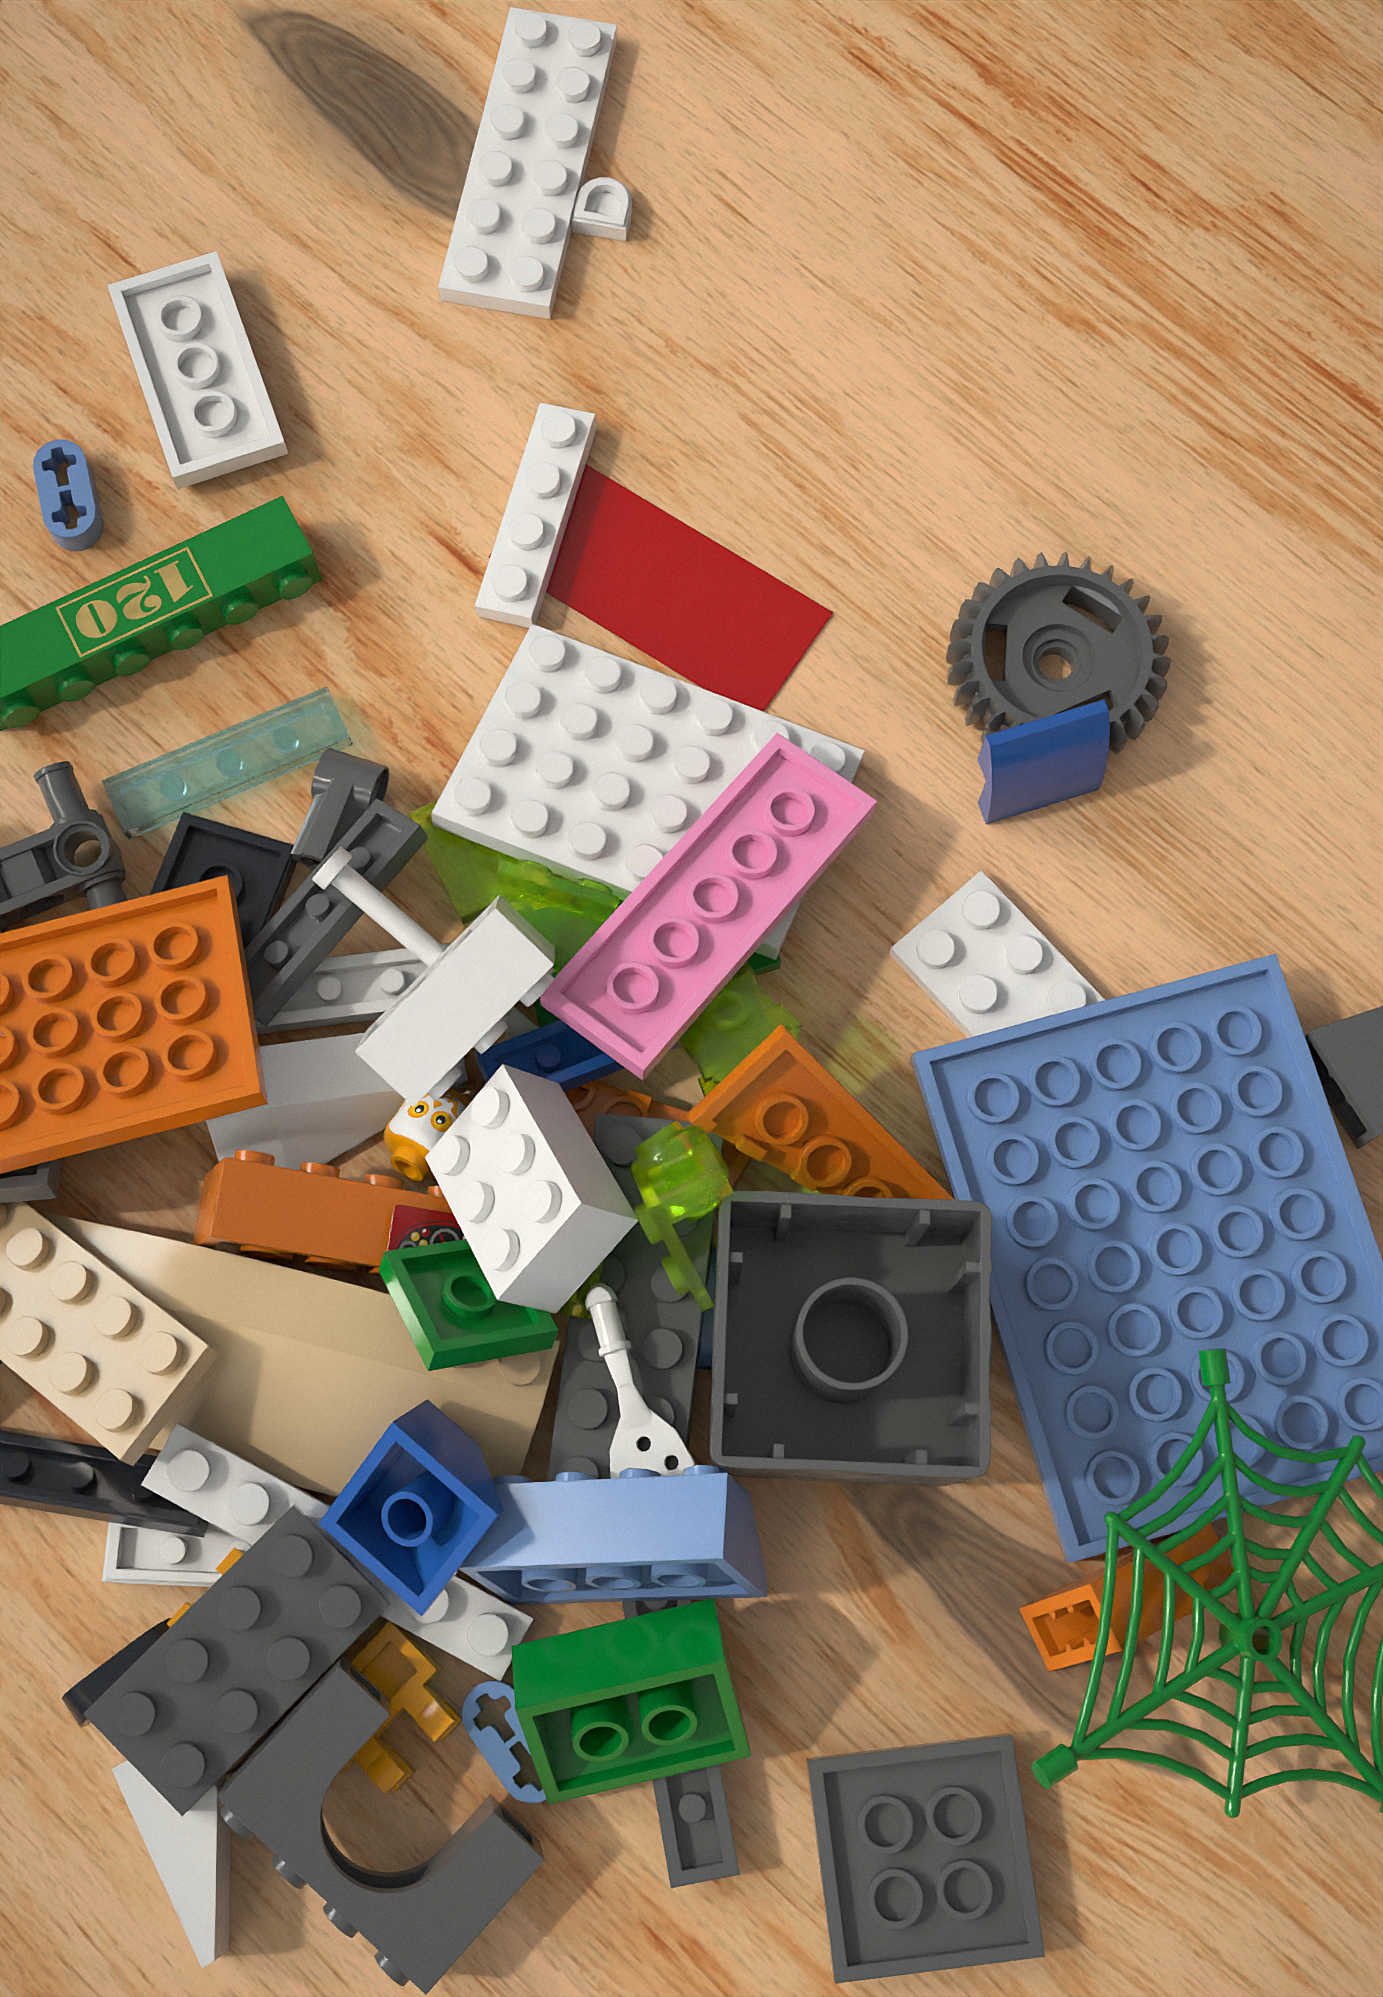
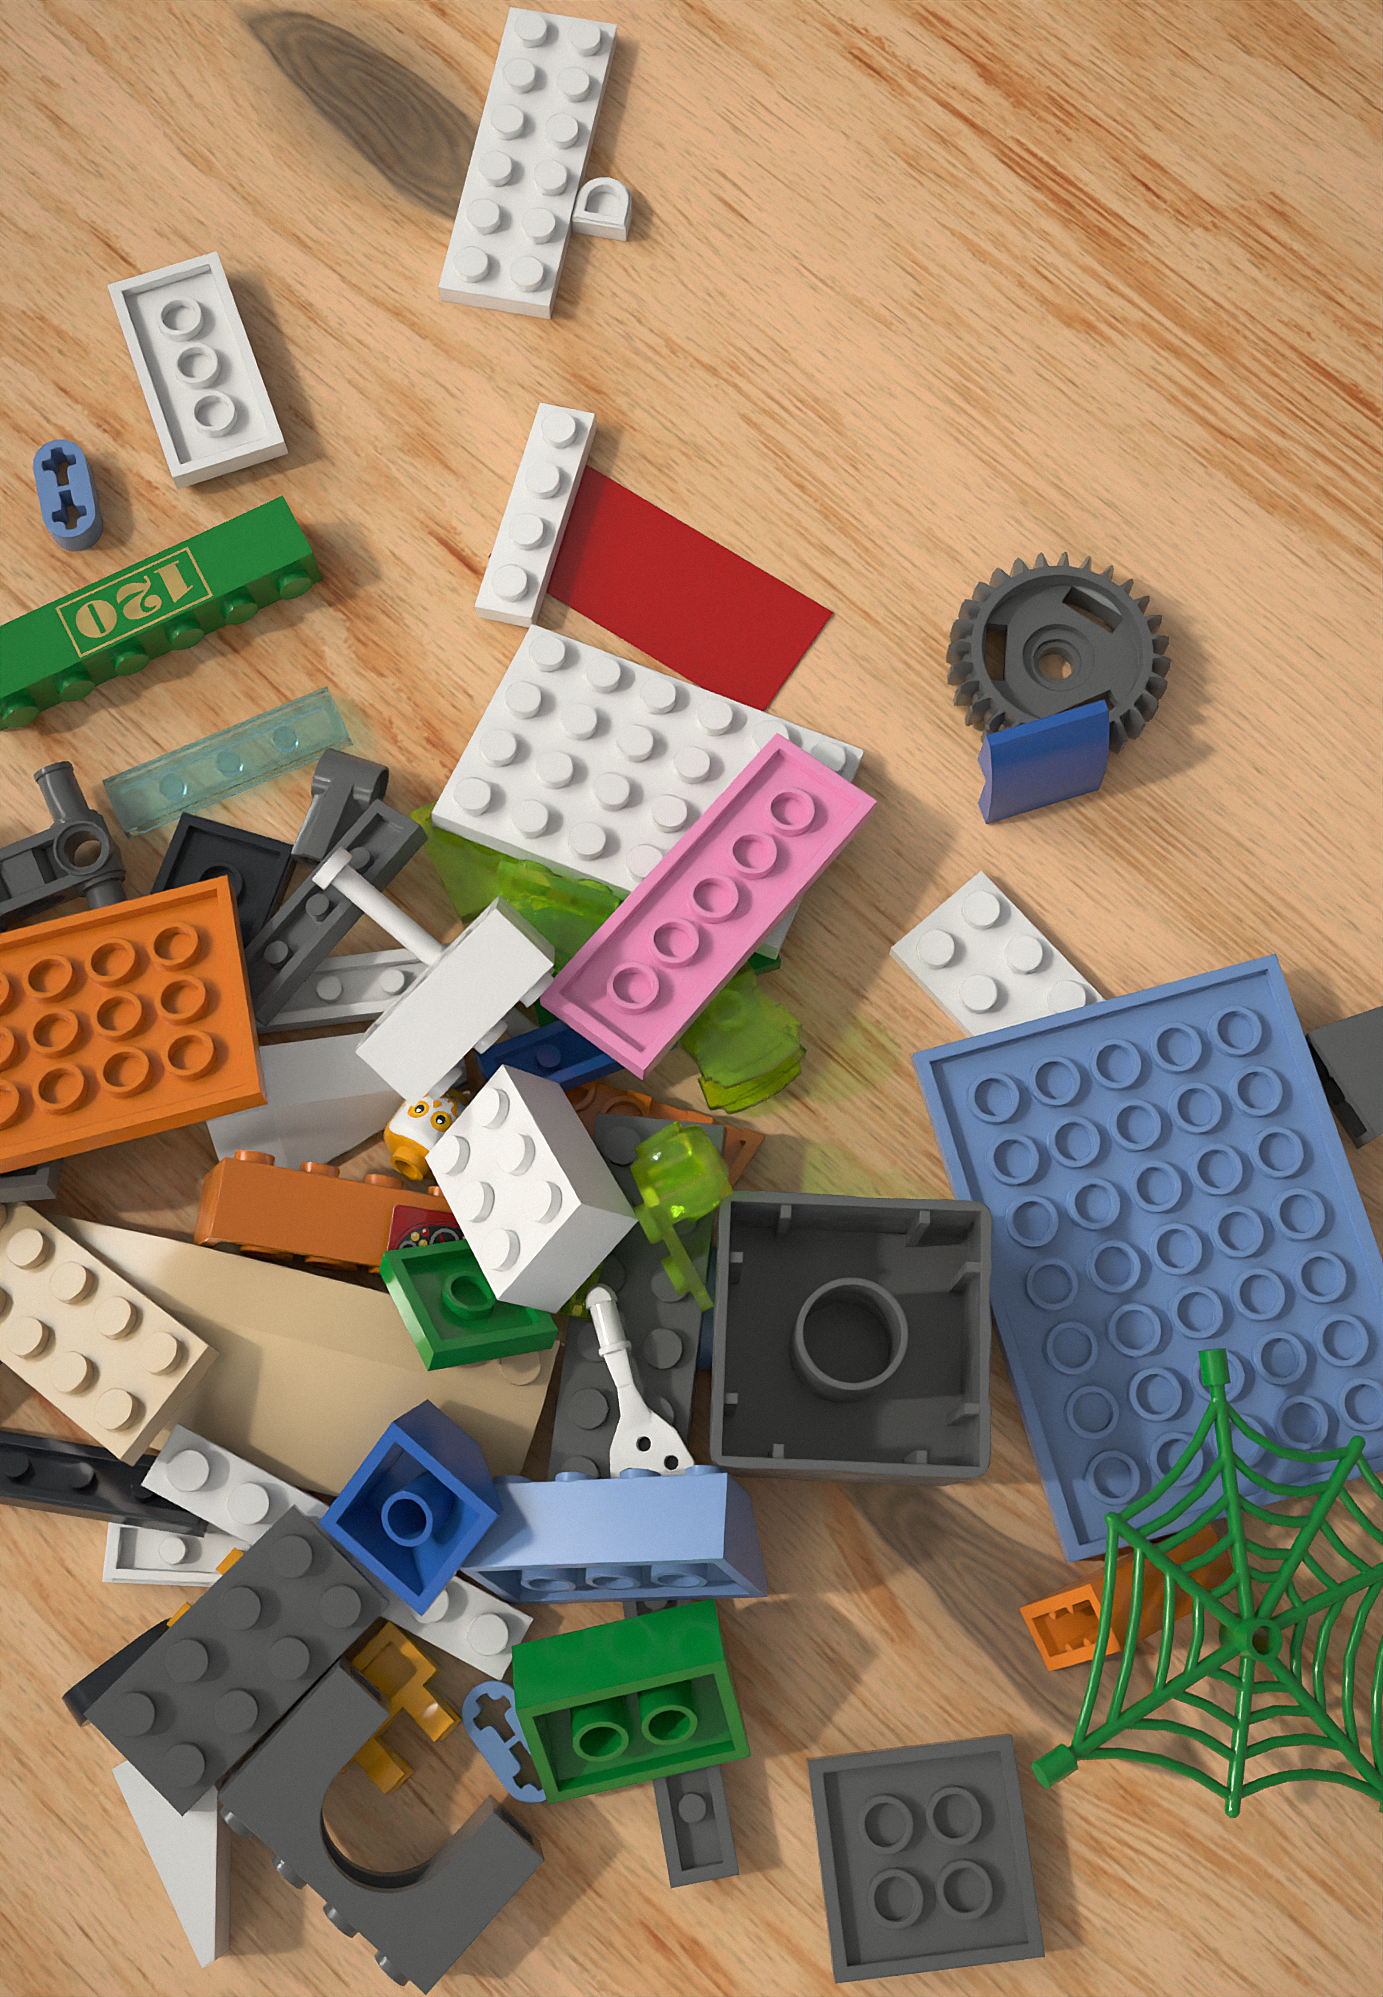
orange wing [686,1024,955,1200] -> none

